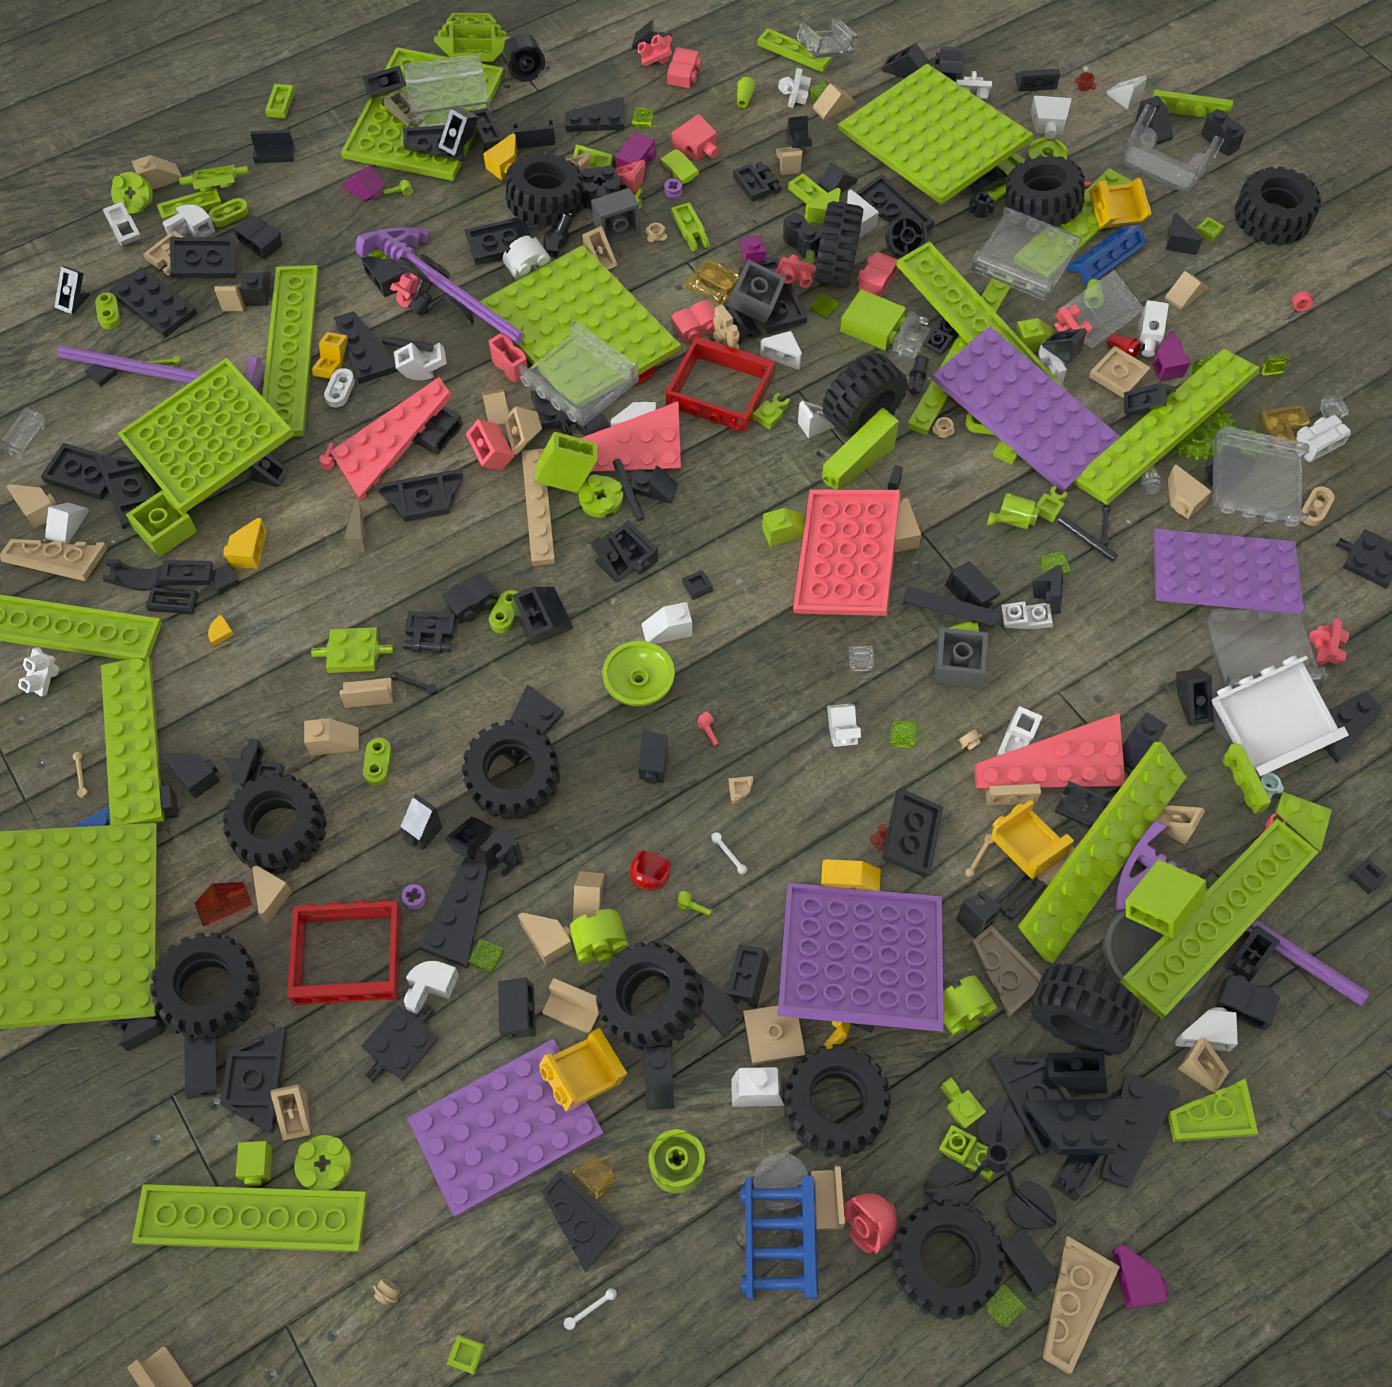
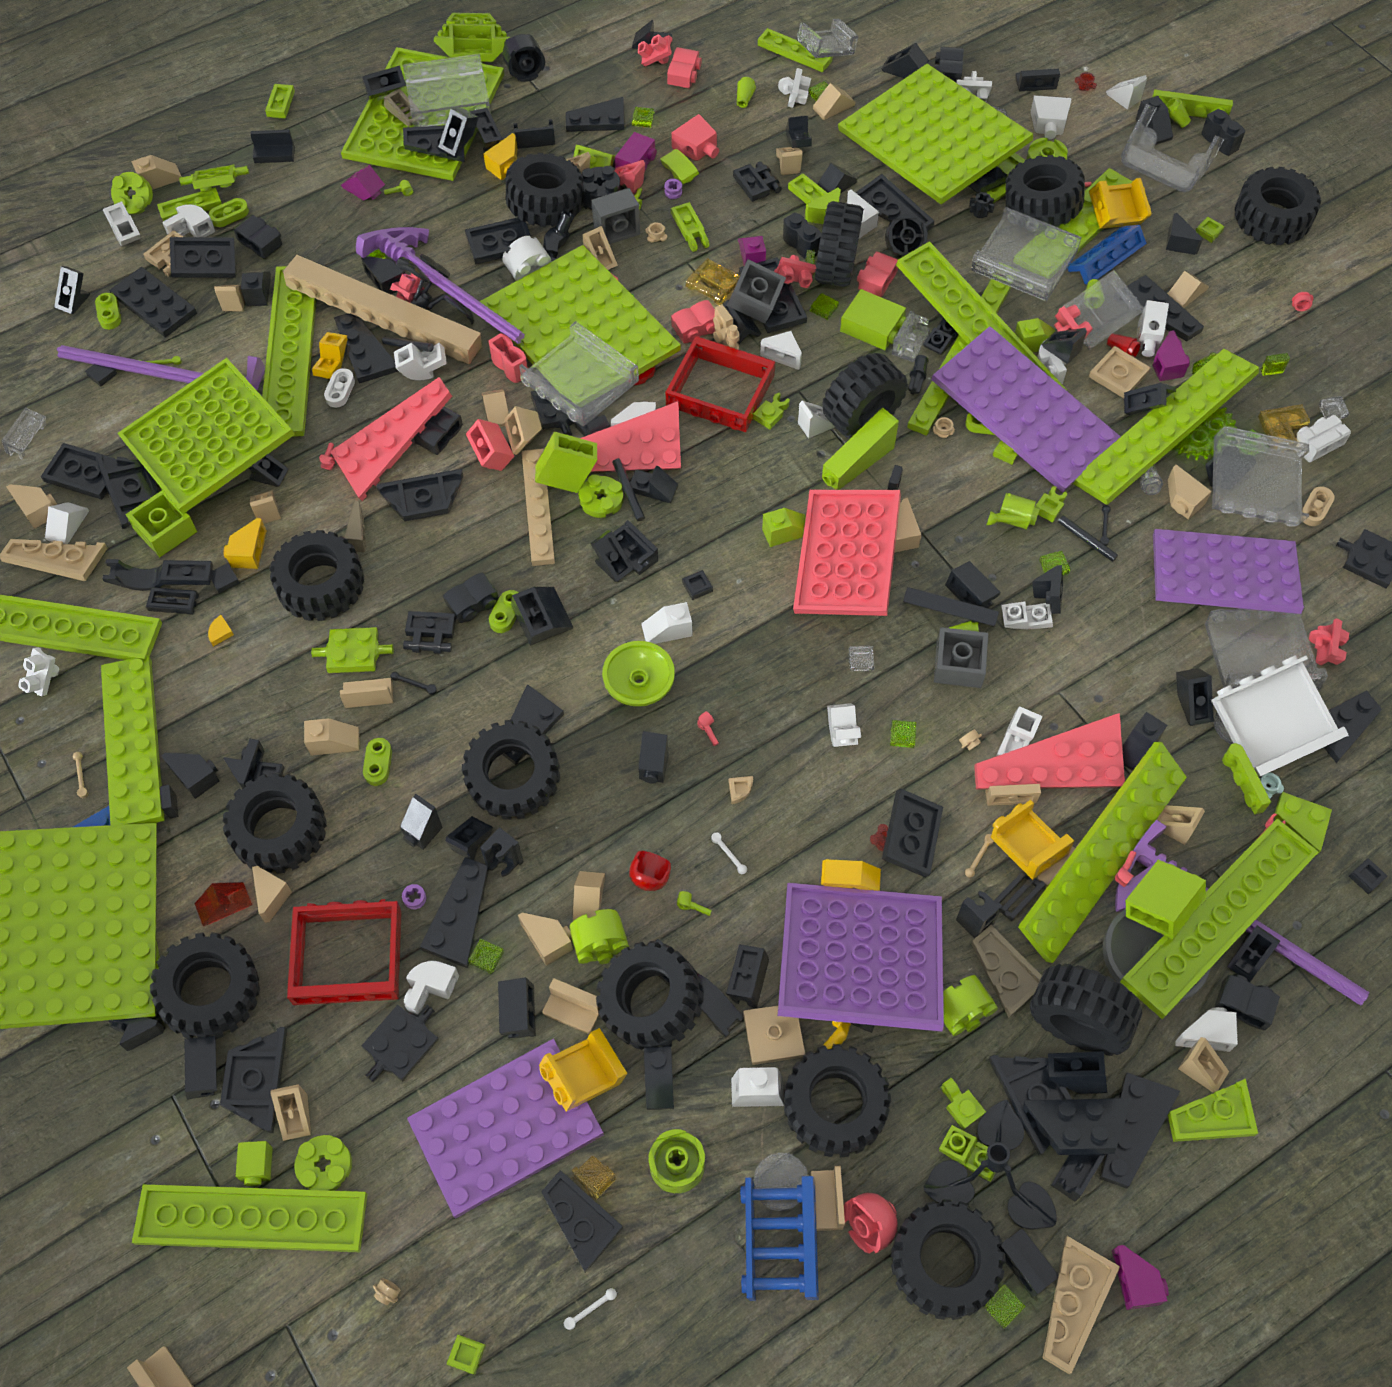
black hinge [1055,781,1112,828] -> none
none -> tan slope [250,490,281,524]
none -> black tyre [270,530,364,621]
none -> tan brick [283,255,482,364]
none -> black wing [1113,275,1204,342]
none -> coral hand [1115,851,1136,887]
none -> lime cone [1165,97,1191,128]

